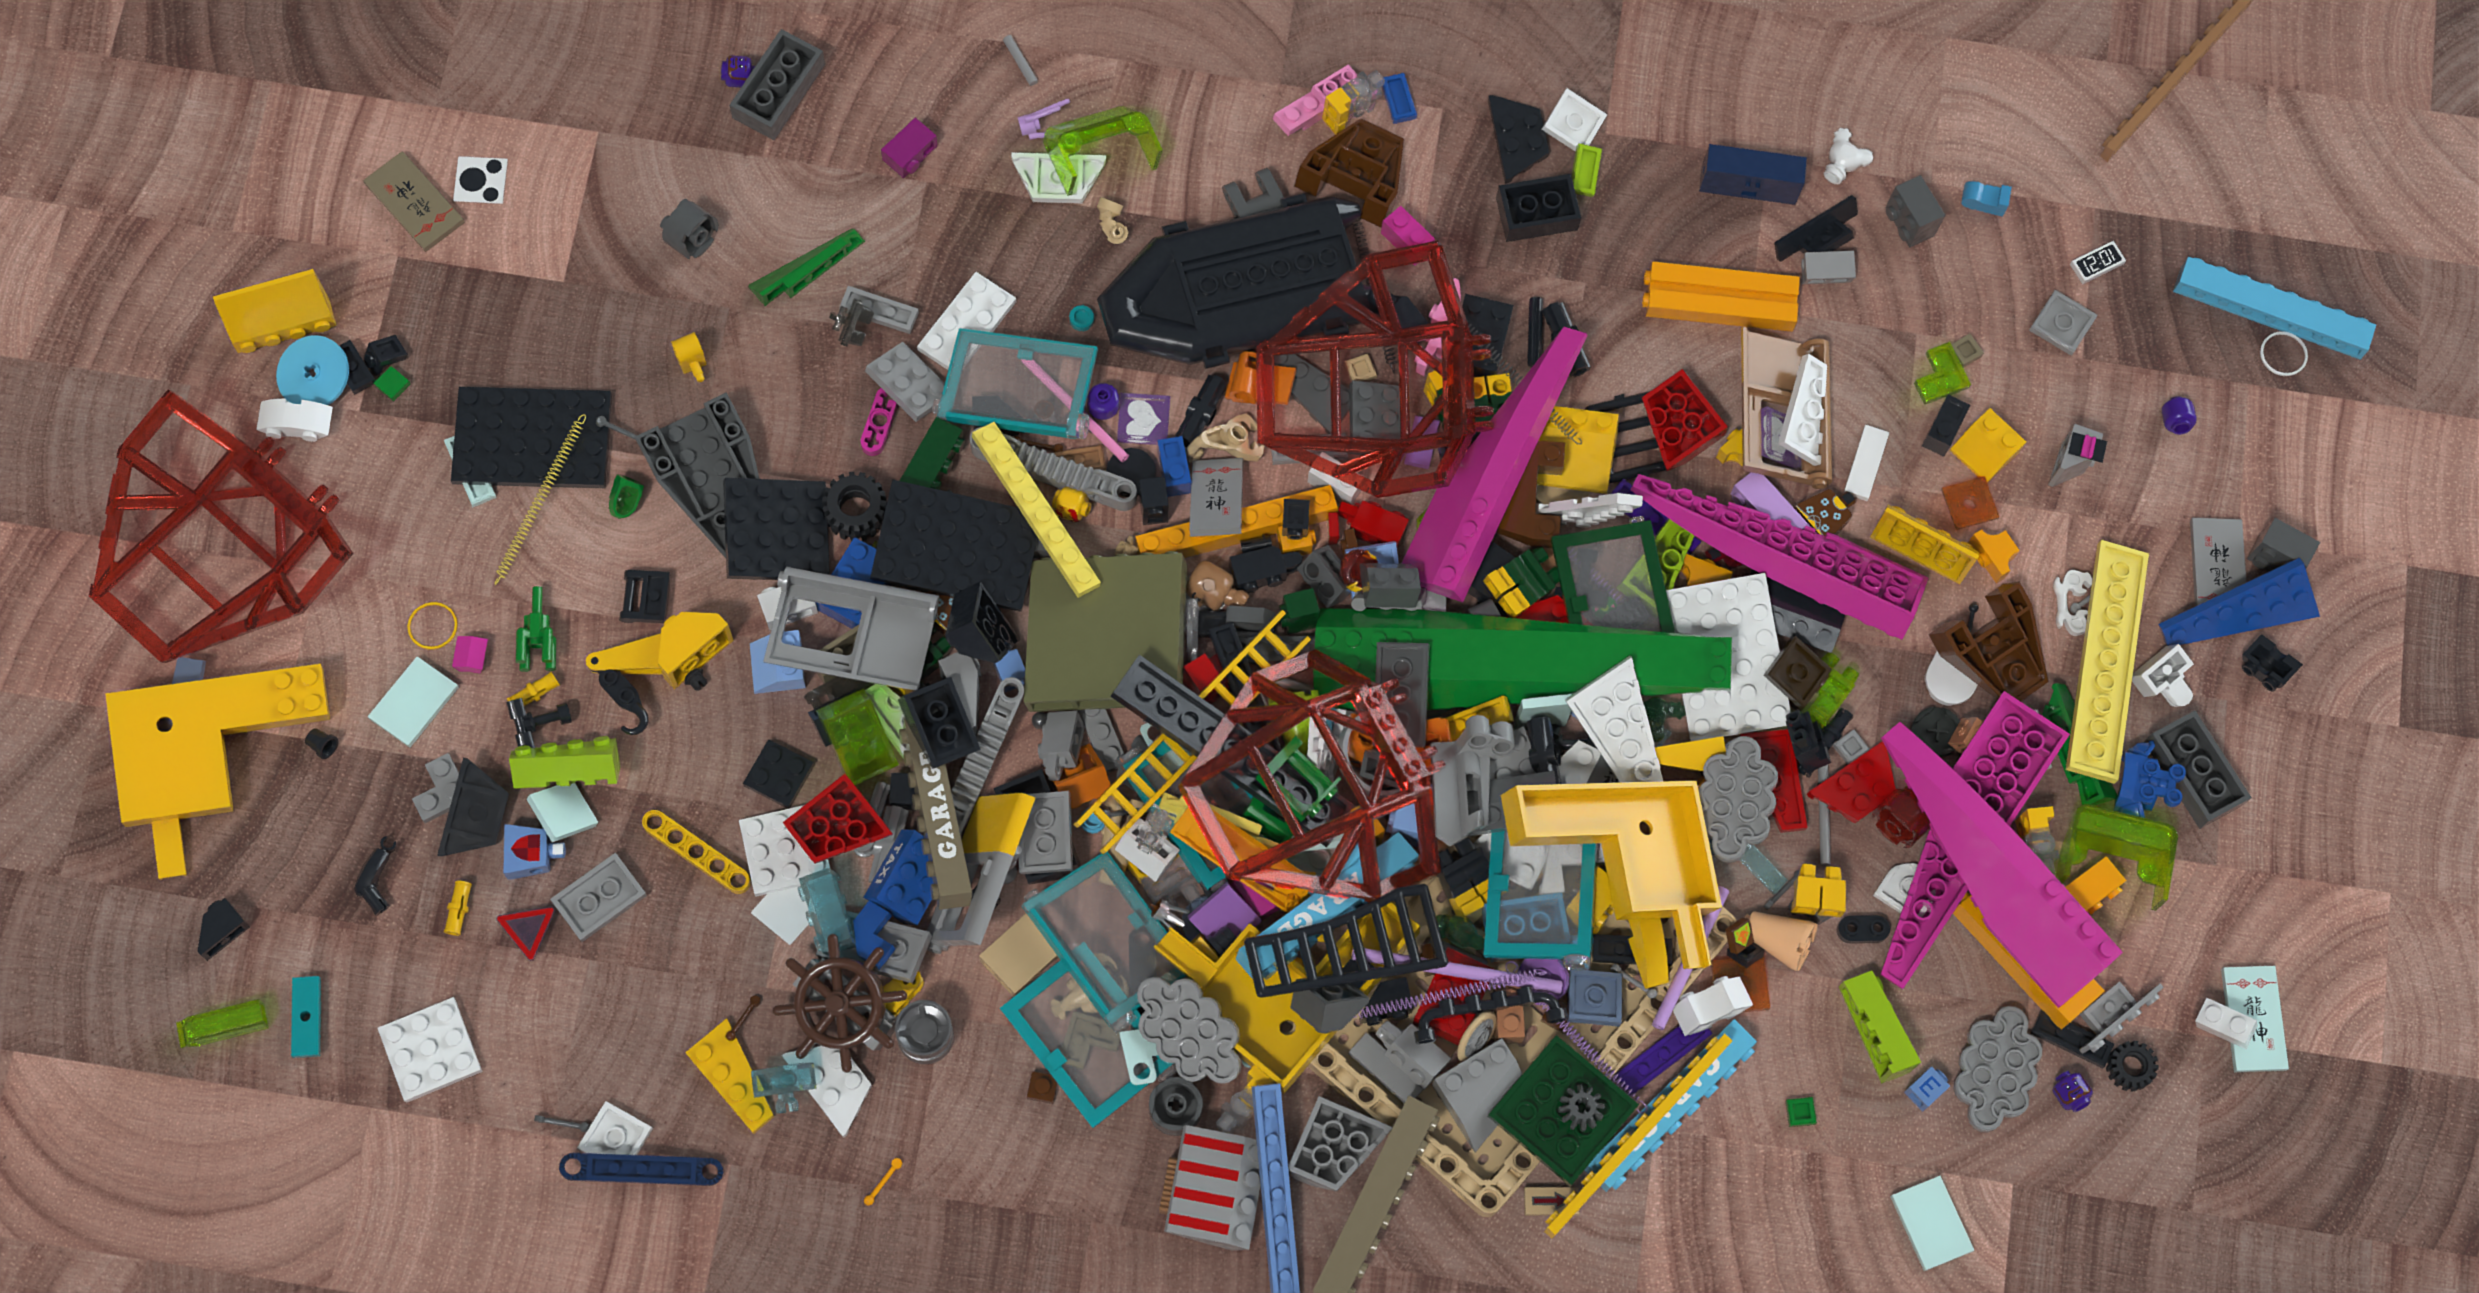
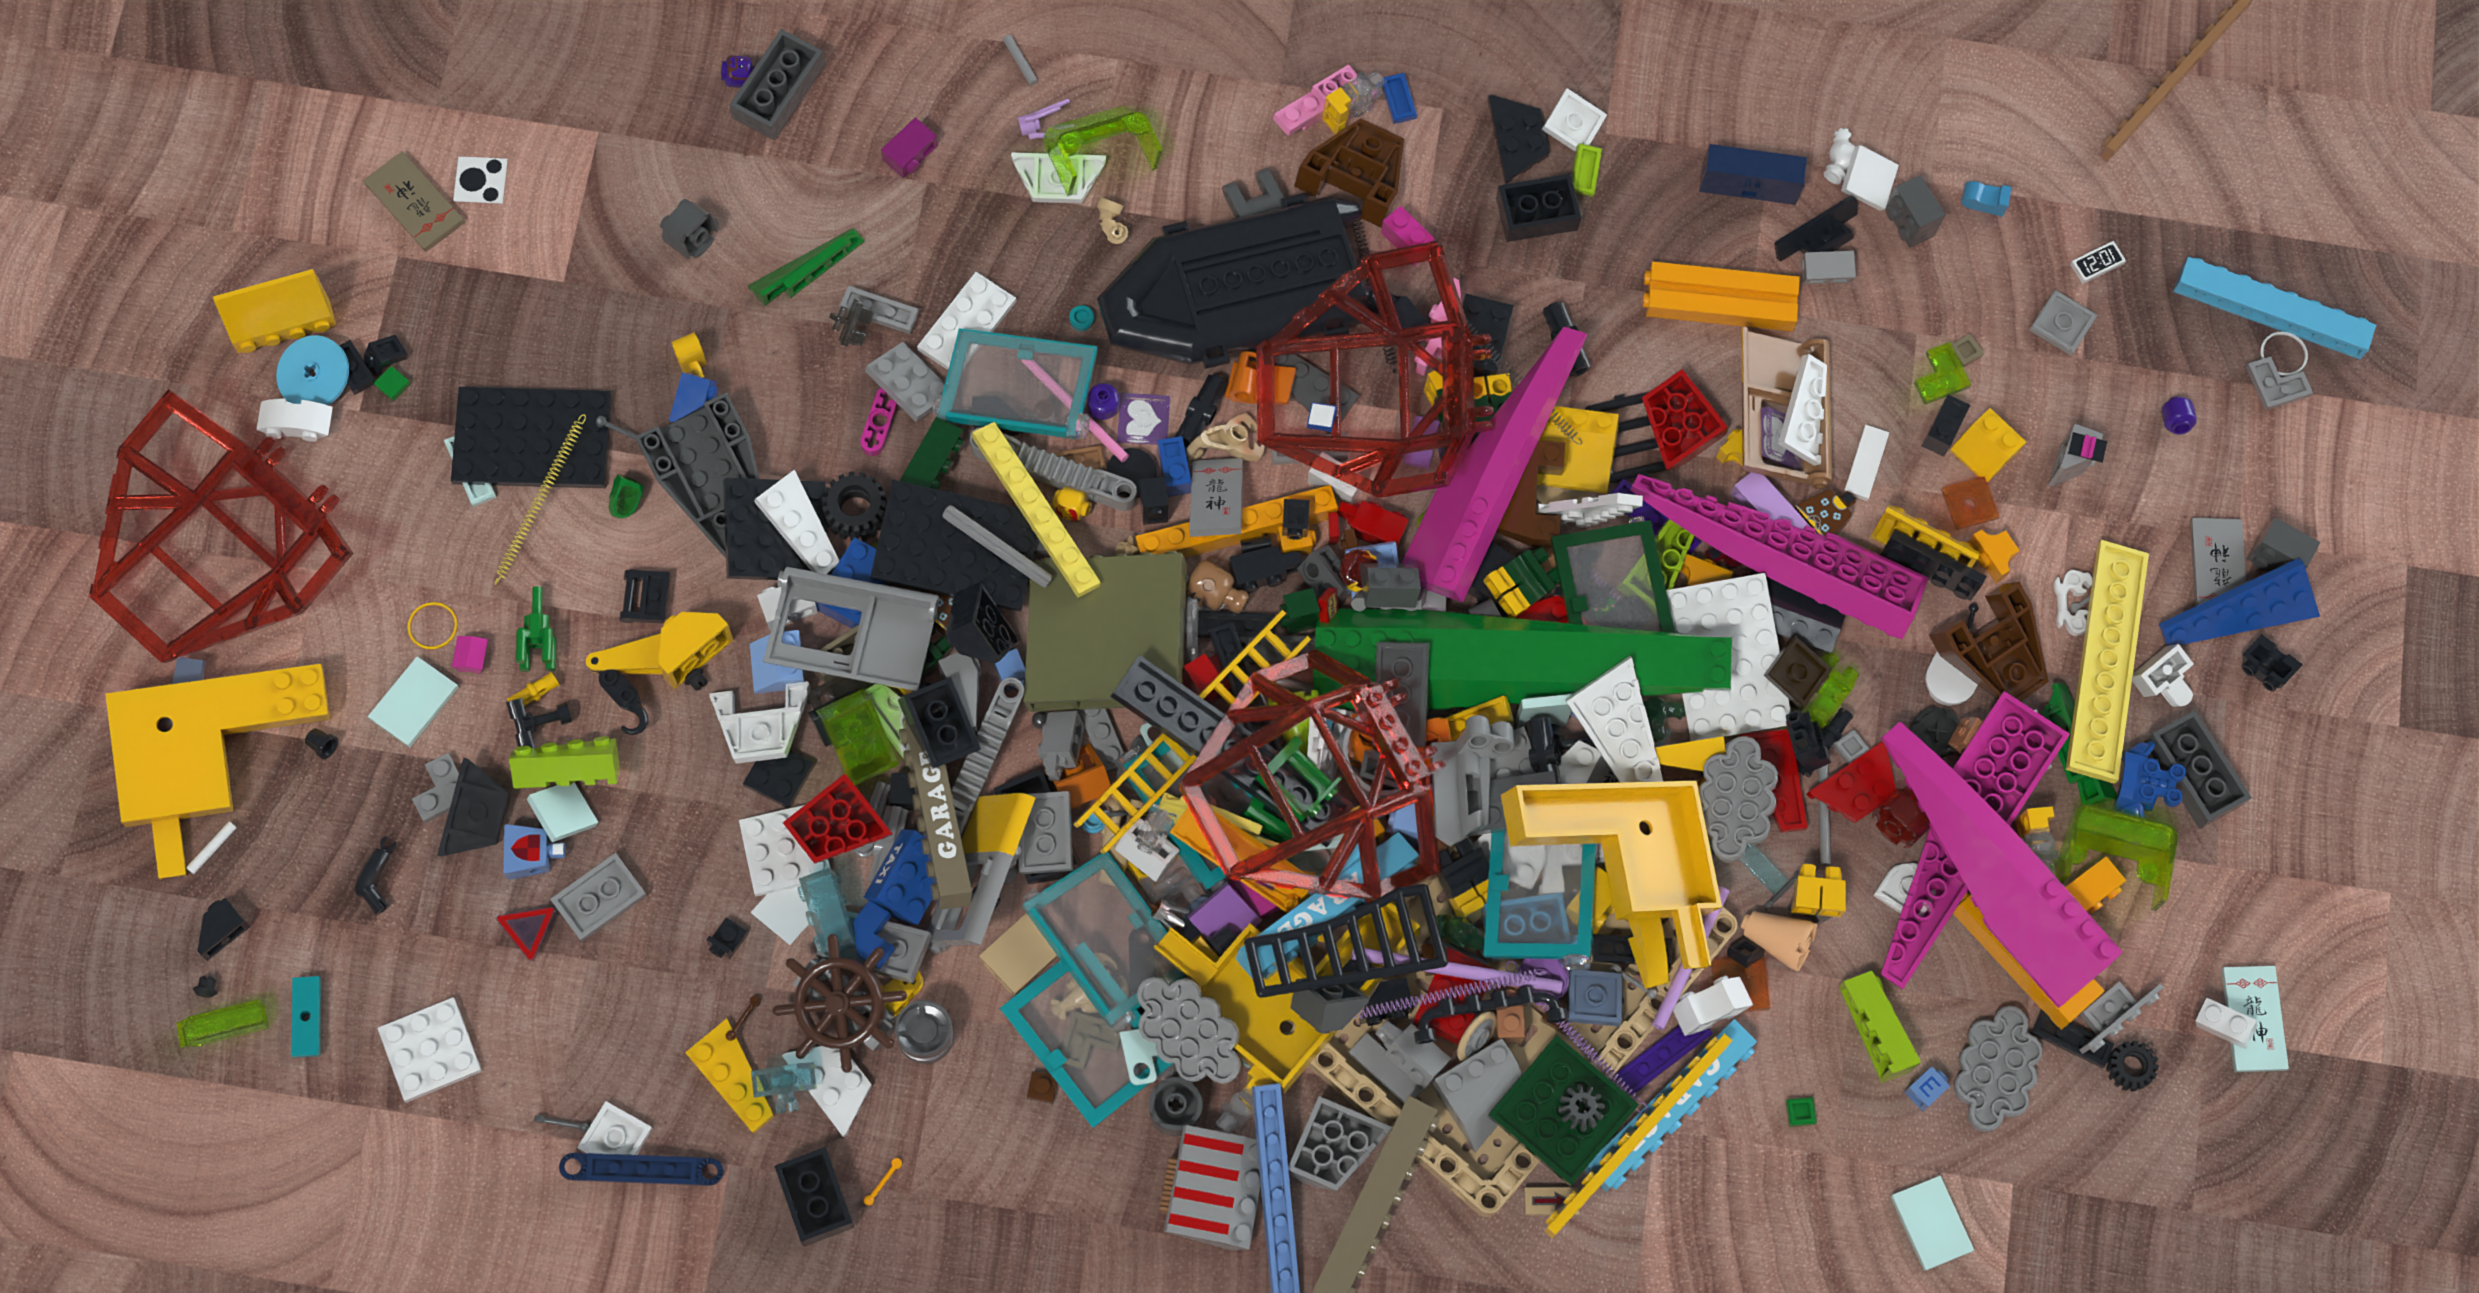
yellow pin [443,880,472,936] -> none
yellow beam [642,810,751,894] -> none
reddish brown hinge [1013,436,1063,452] -> none
dark grey piece [1225,606,1275,632] -> none
tan tile [1344,354,1377,382] -> none
dark grey plate [1350,380,1401,459] -> none
black axle [1527,297,1543,367] -> none
tile [1725,917,1754,954] -> none
black plate [1836,915,1890,944] -> none
dark purple head [2052,1071,2093,1112] -> none
none -> white piece [186,821,237,874]
none -> black piece [193,976,217,998]
none -> blue slope [669,372,718,422]
none -> black bracket [706,918,748,959]
none -> white wing [710,681,811,764]
none -> white wing [754,470,839,574]
none -> black brick [774,1147,855,1247]
none -> light grey axle [942,505,1053,588]
none -> white tile [1307,402,1337,432]
none -> red tile [1318,587,1339,623]
none -> white tile [1841,145,1899,211]
none -> black plate [1880,530,1987,601]
none -> light grey plate [2246,356,2313,411]

